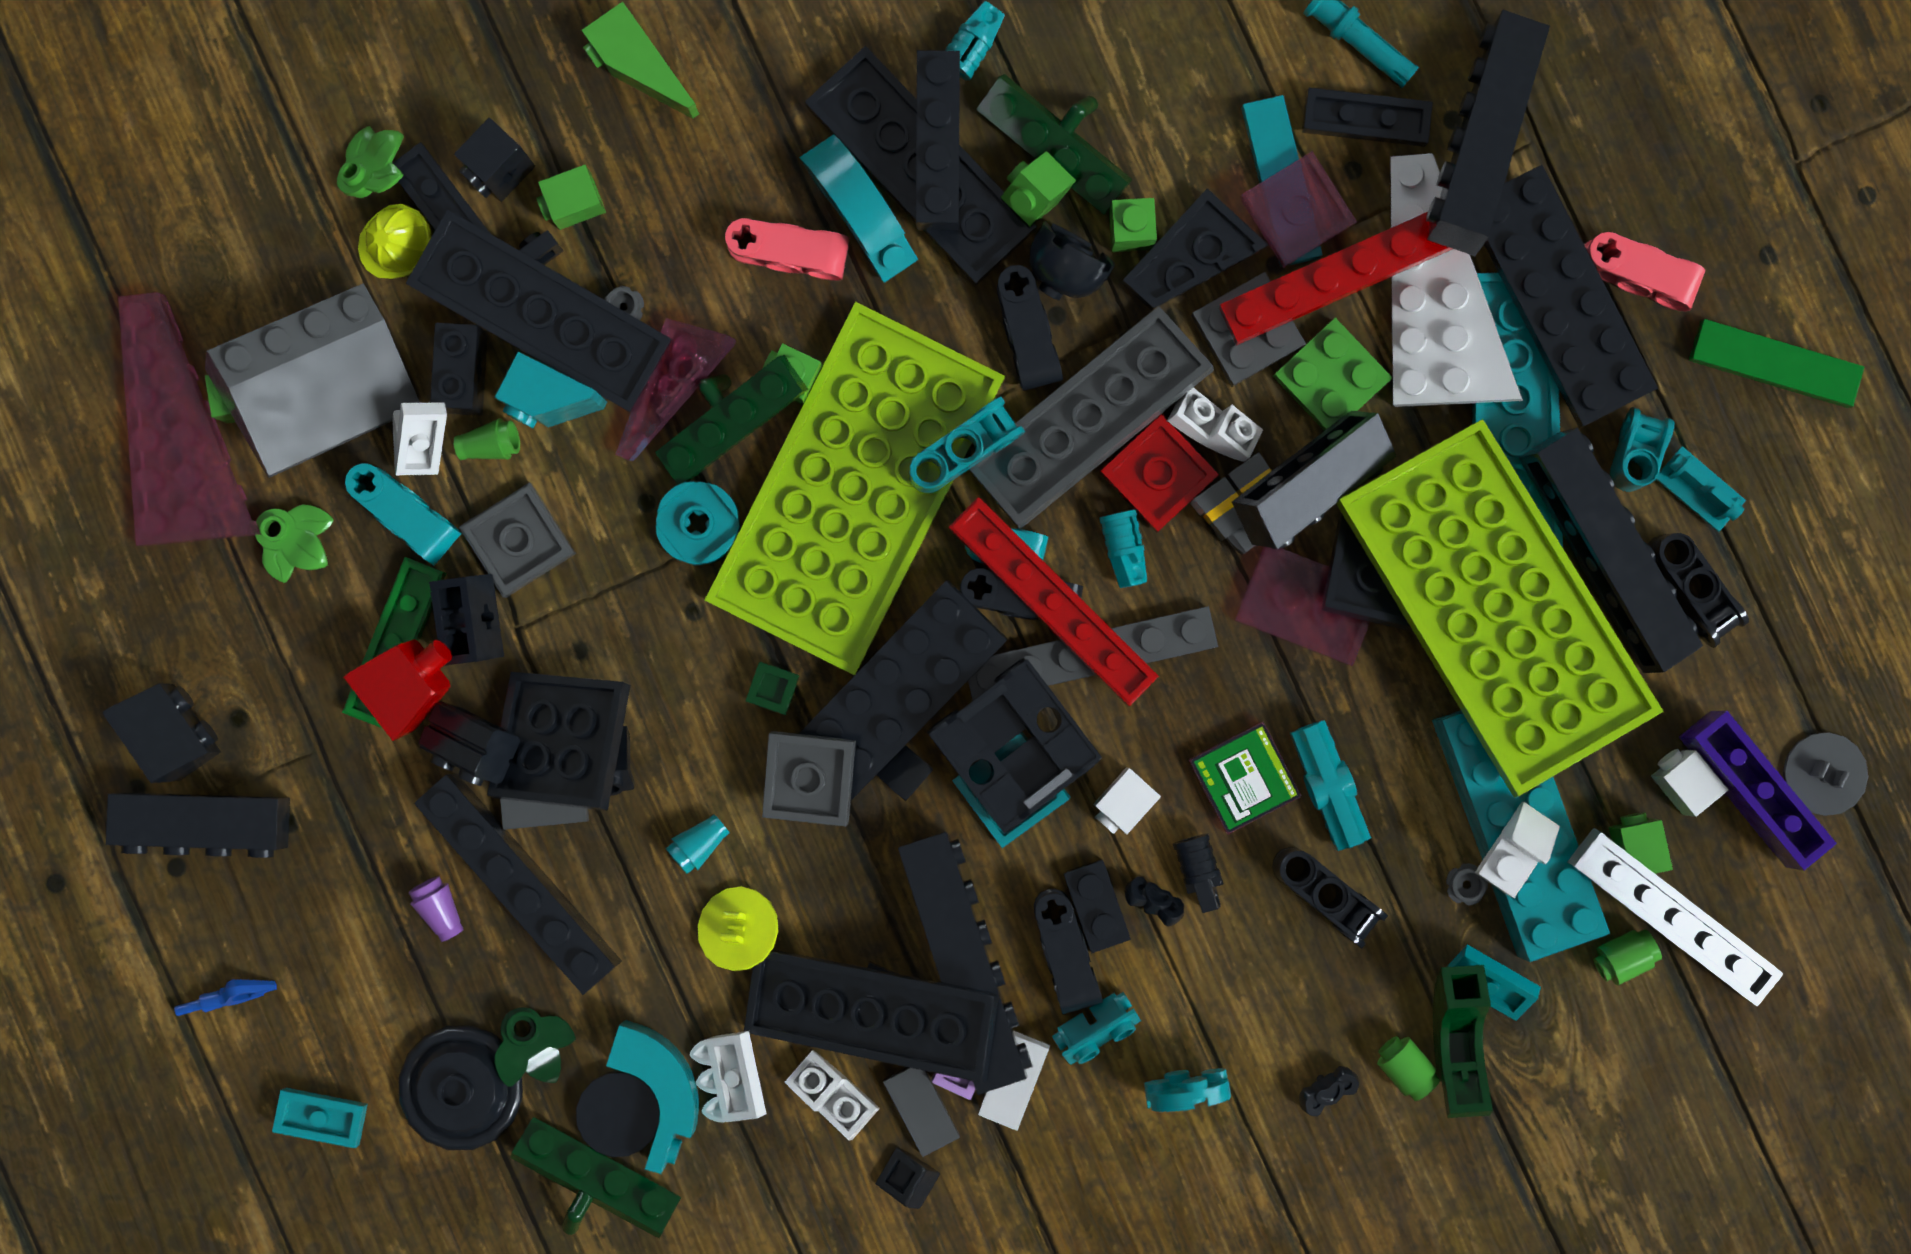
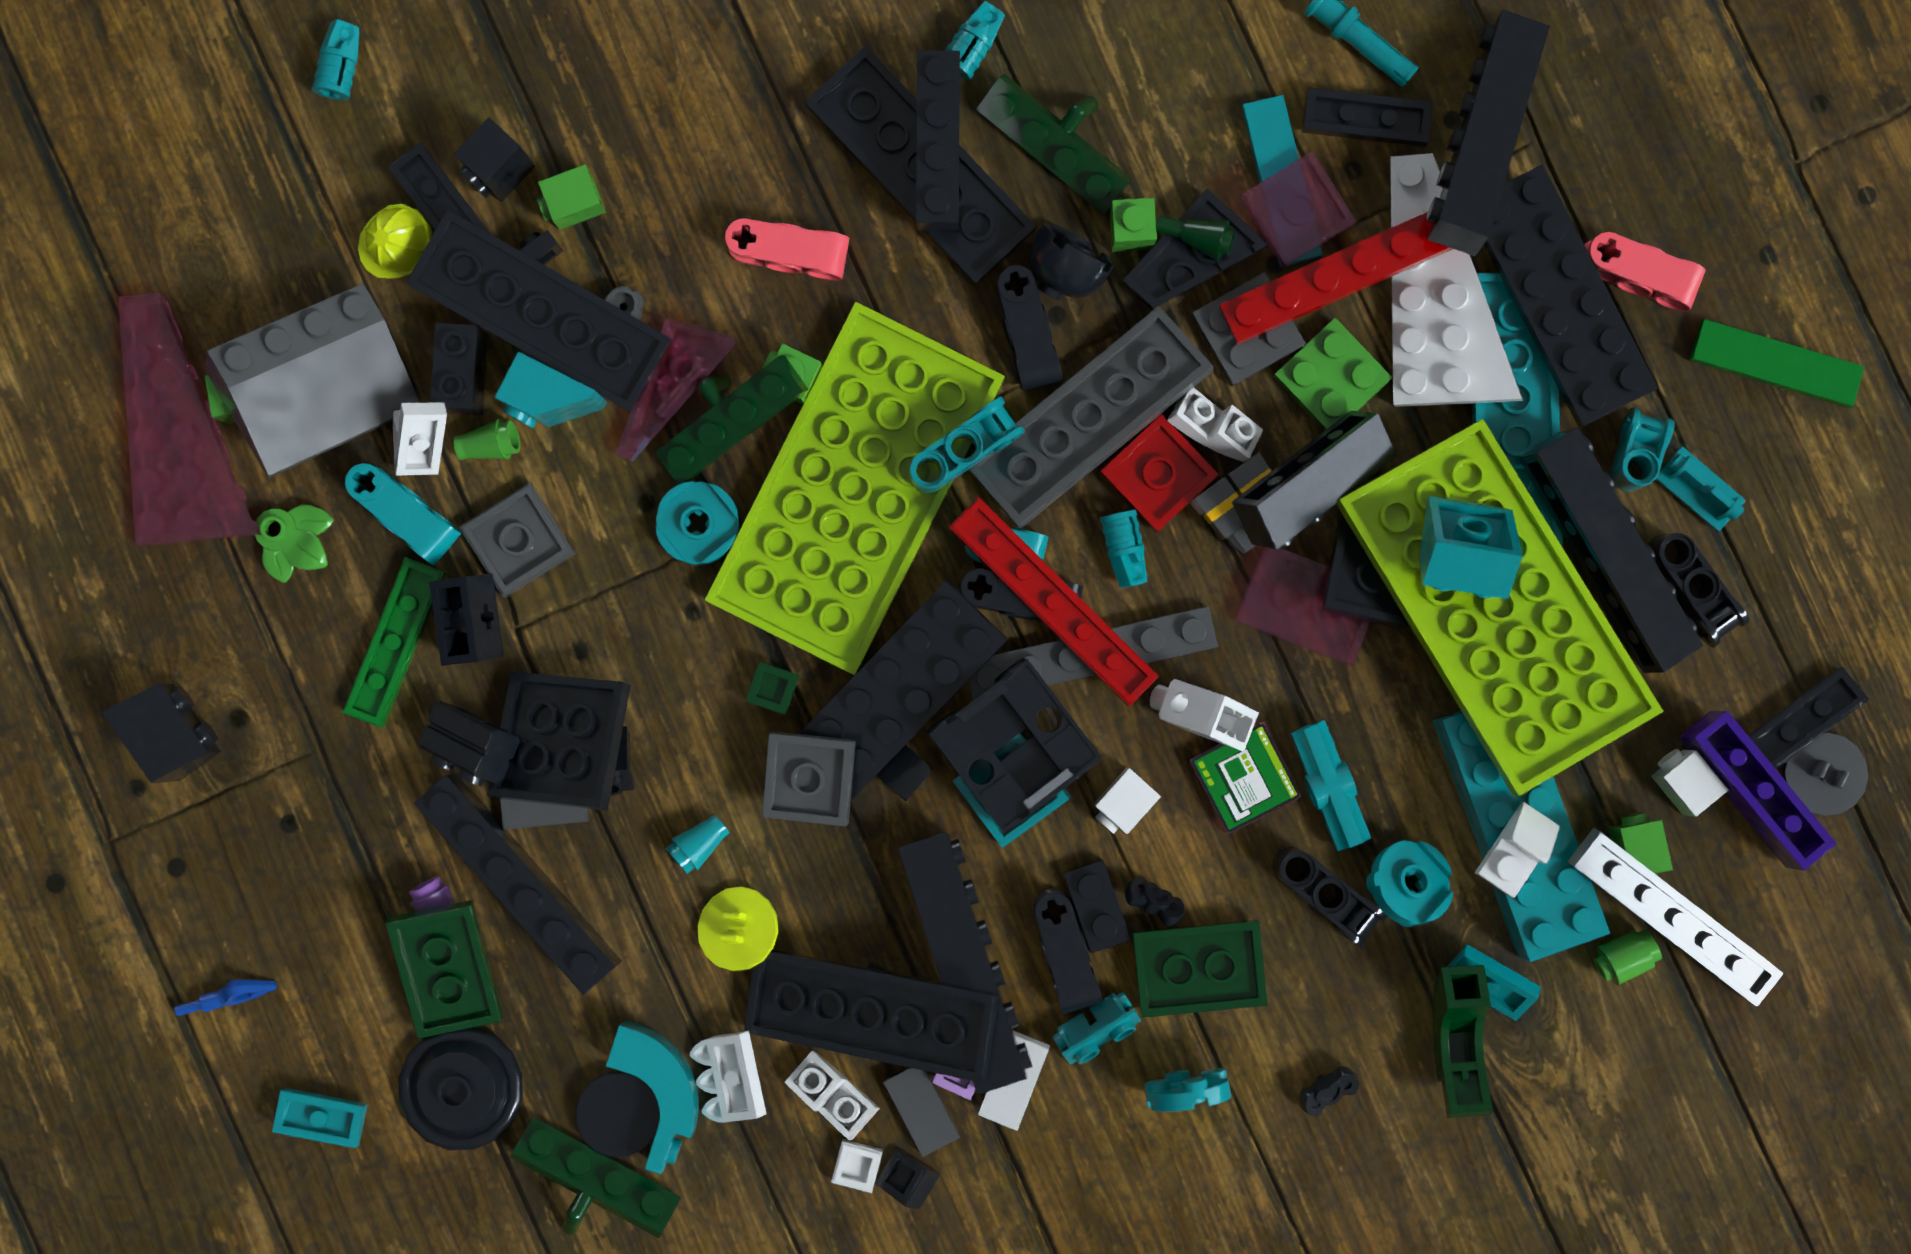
black brick [106,793,290,858] -> none
bright green plate [337,126,404,198] -> none
red torso [344,639,452,741] -> none
dark green plate [495,1007,576,1087] -> none
bright green slope [582,2,699,119] -> none
teal arch [799,134,918,283] -> none
bright green brick [1000,151,1076,227] -> none
black hinge [1172,833,1224,913] -> none
bright green brick [1377,1036,1440,1101] -> none
dark grey plate [1446,864,1488,905] -> none
none -> teal hinge [312,19,360,101]
none -> dark green plate [386,900,503,1039]
none -> white tile [831,1139,883,1193]
none -> dark green plate [1132,920,1268,1018]
none -> white torso [1150,679,1259,752]
none -> dark green cone [1156,215,1235,261]
none -> teal plate [1366,840,1453,927]
none -> teal slope [1419,496,1523,599]
none -> black tile [1748,666,1869,769]

